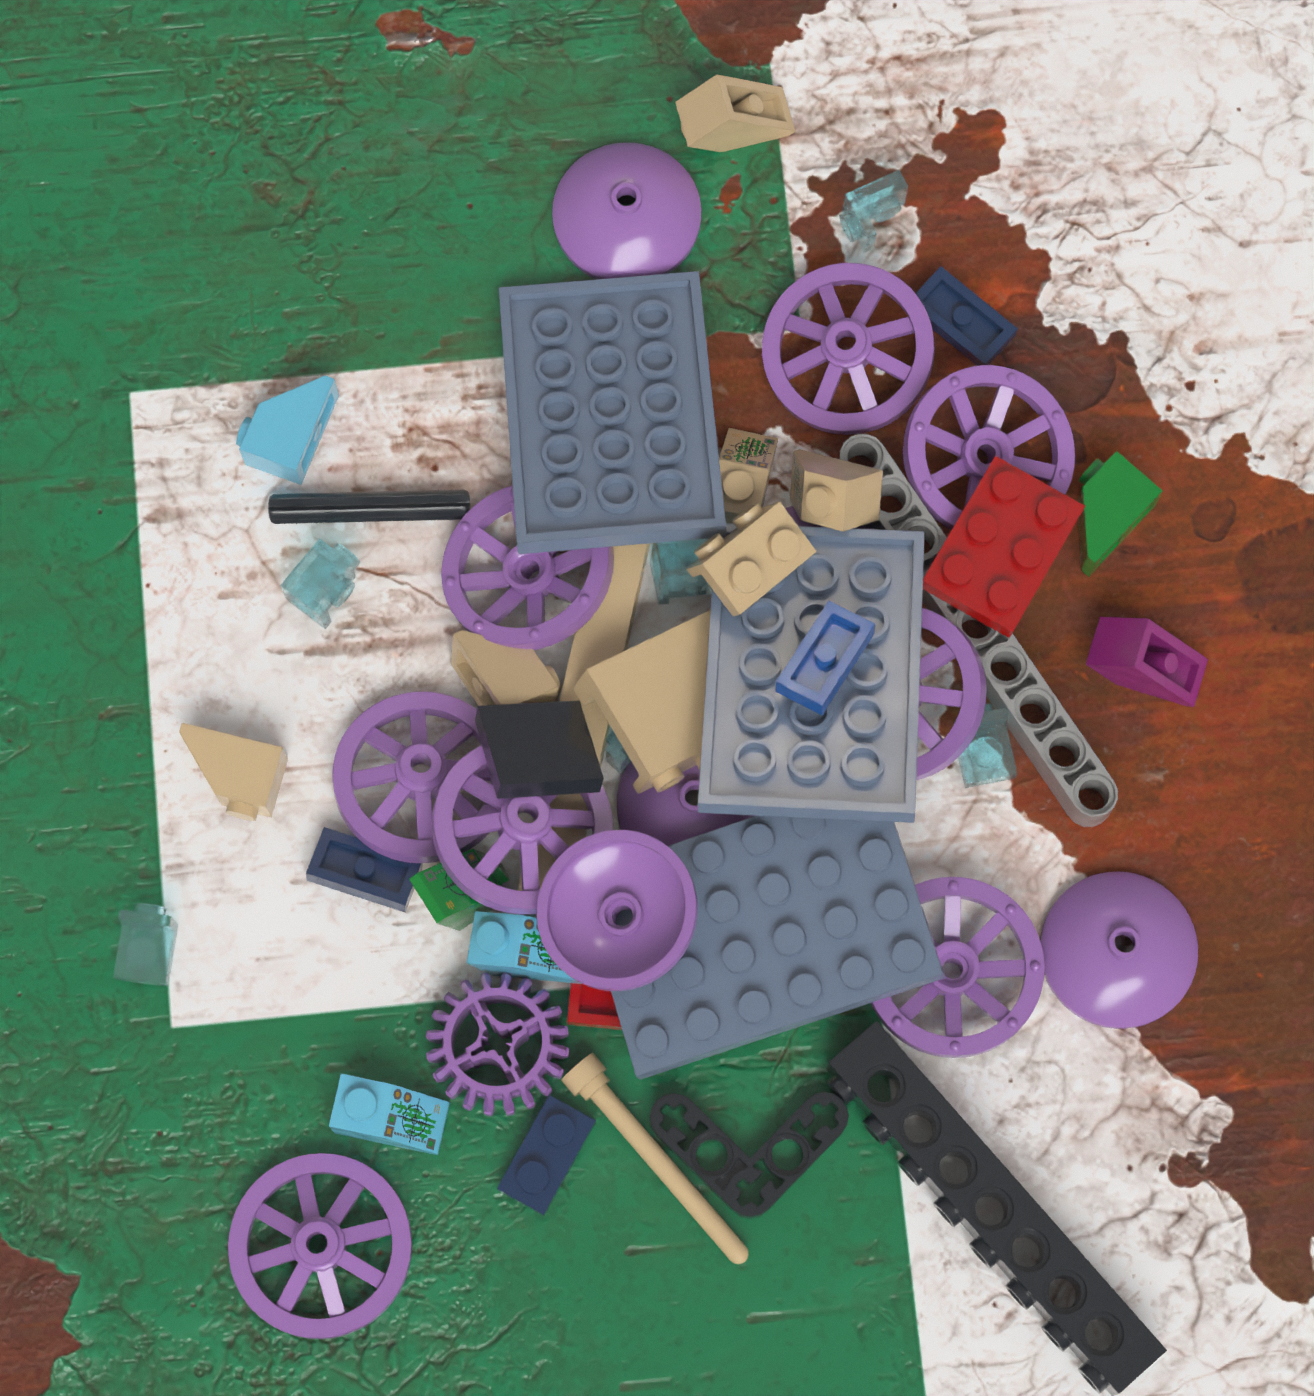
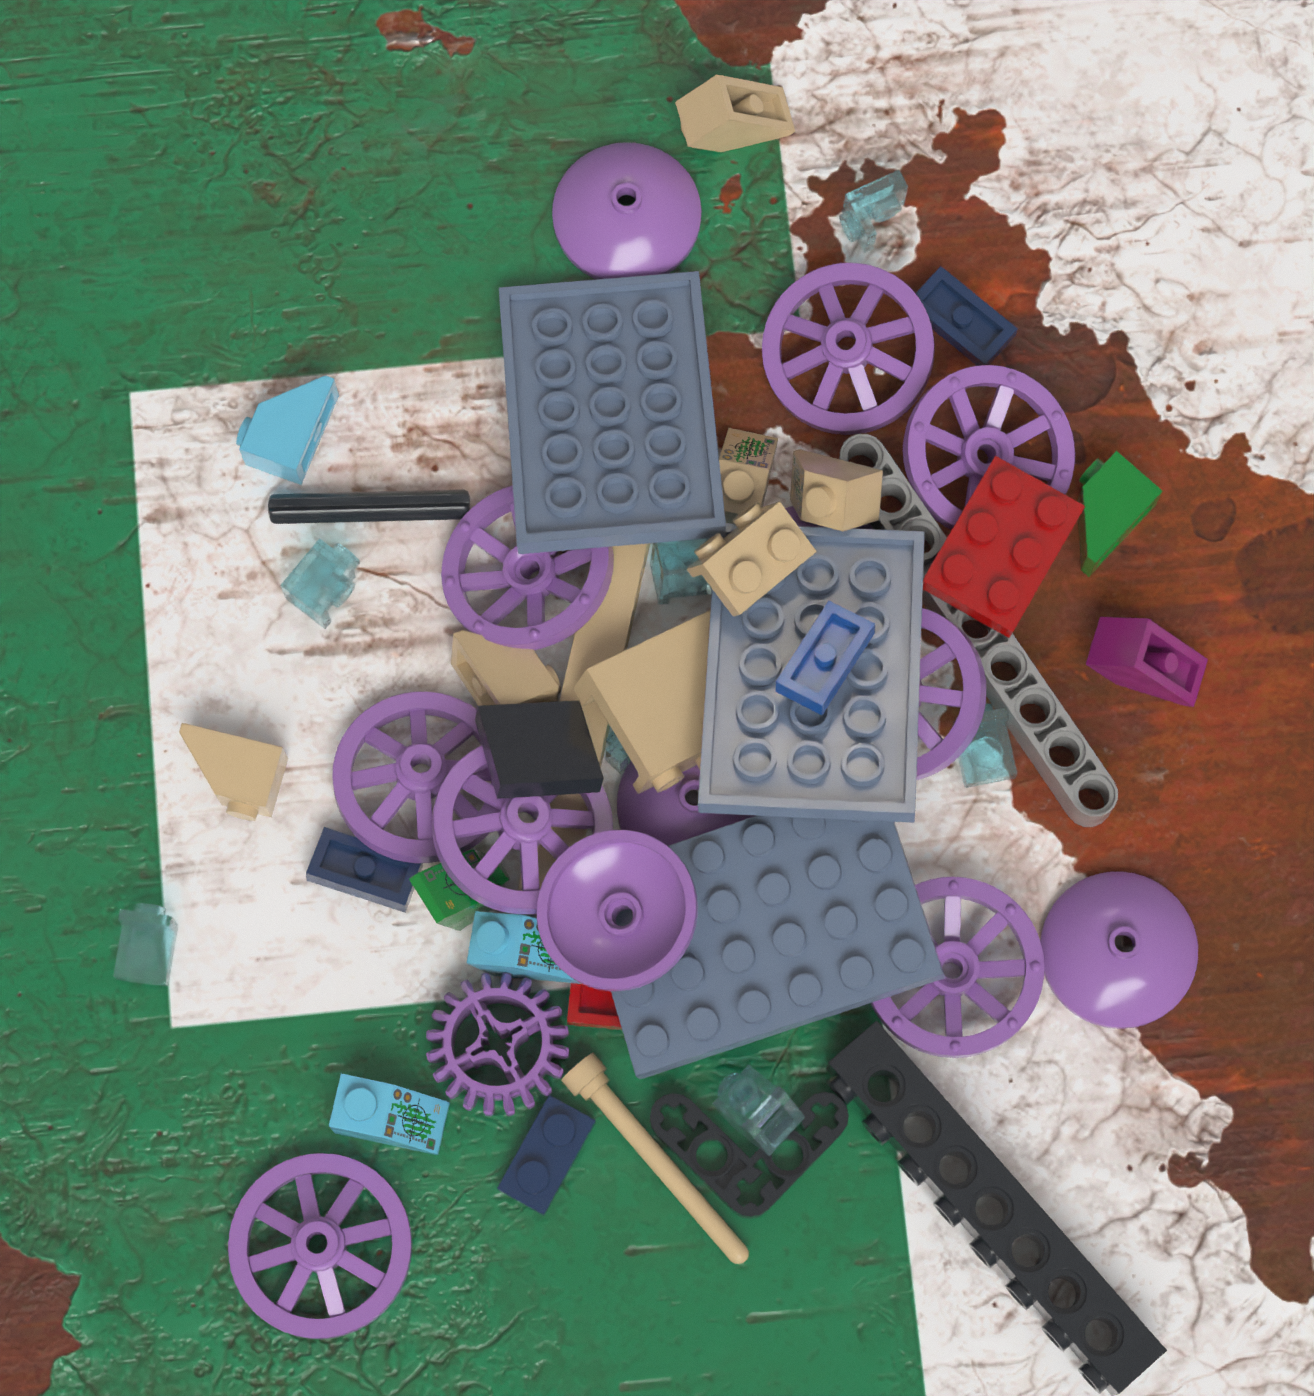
none -> clear light blue brick [712,1065,805,1156]

